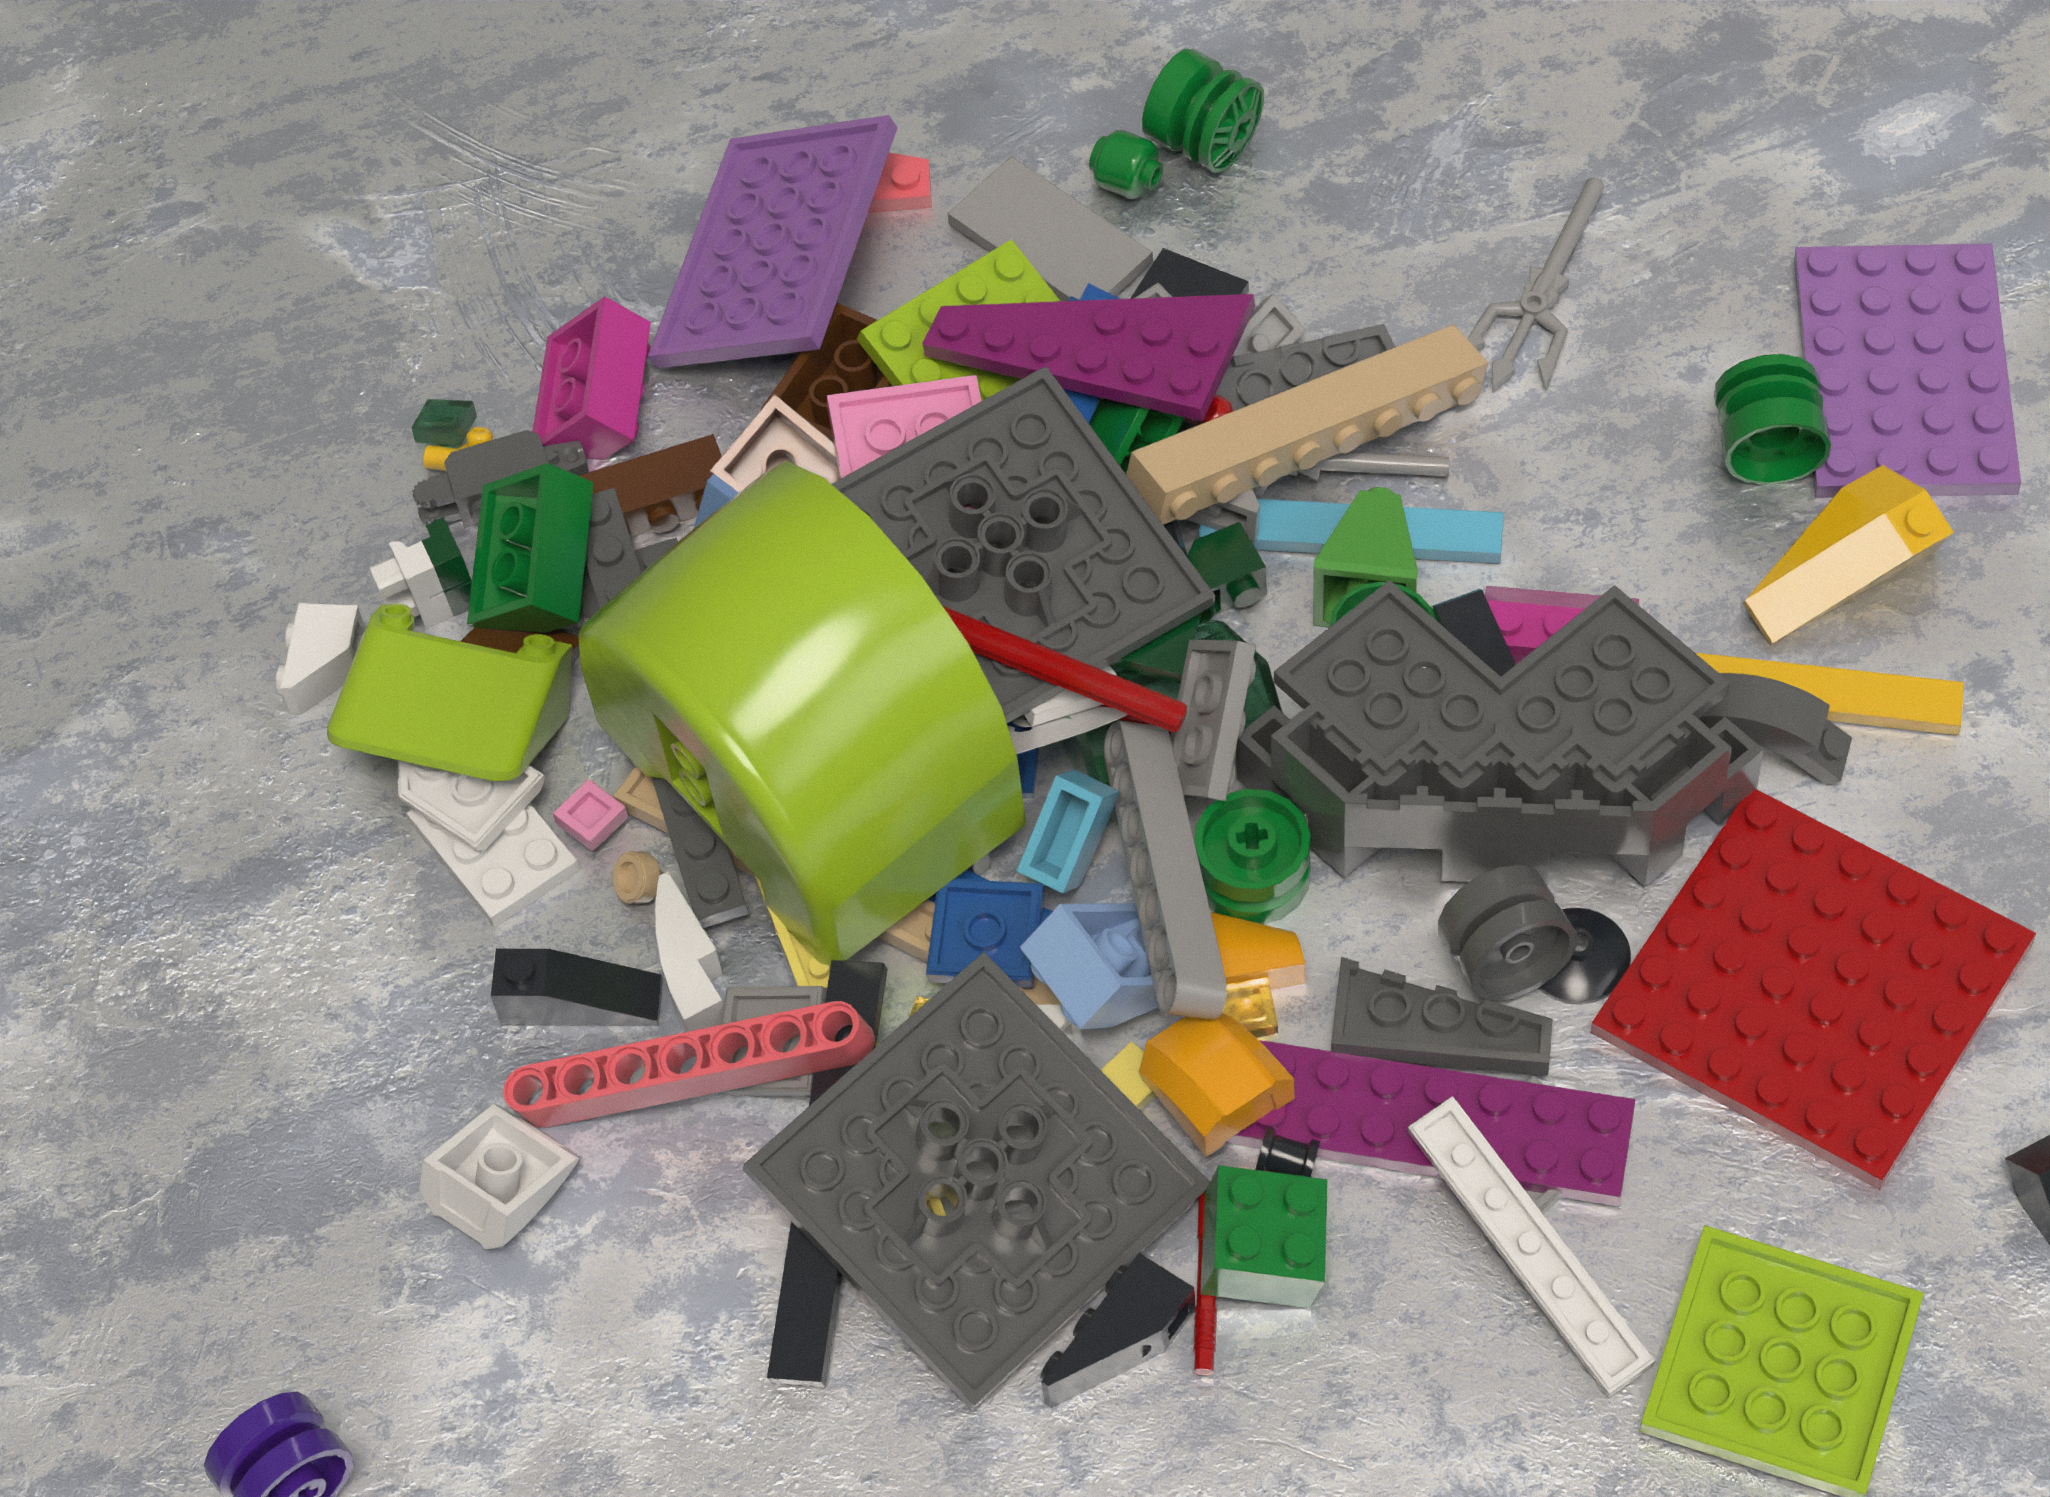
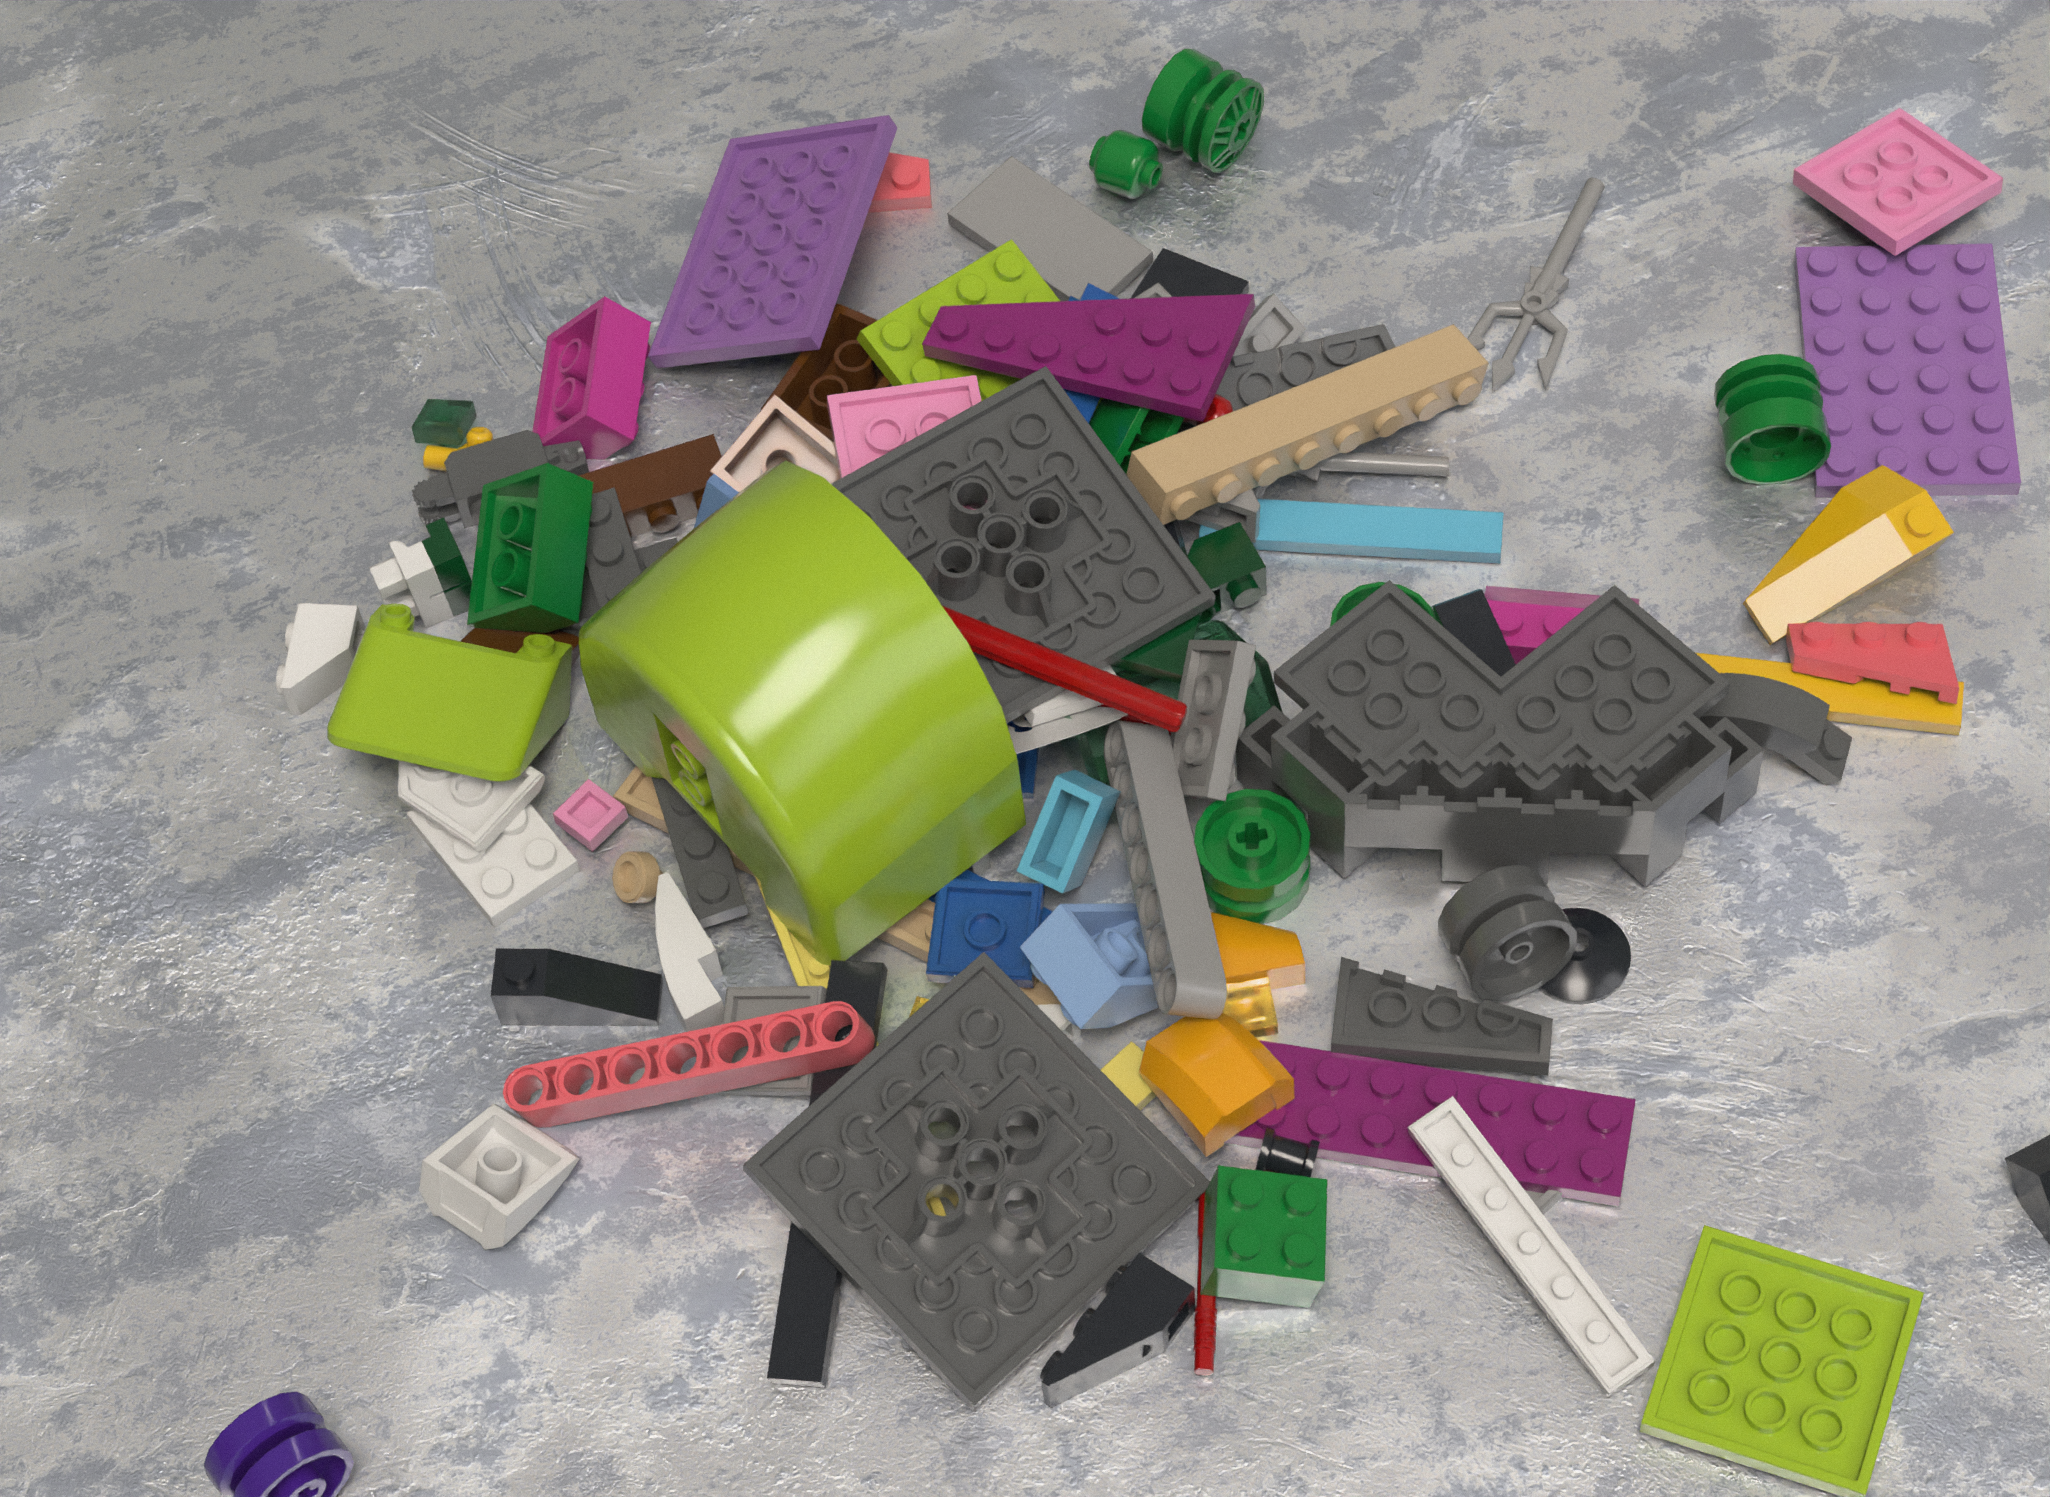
bright green slope [1313,487,1418,628] -> none
red plate [1590,789,2036,1190] -> none
none -> coral wing [1786,622,1959,704]
none -> bright pink plate [1793,108,2003,256]

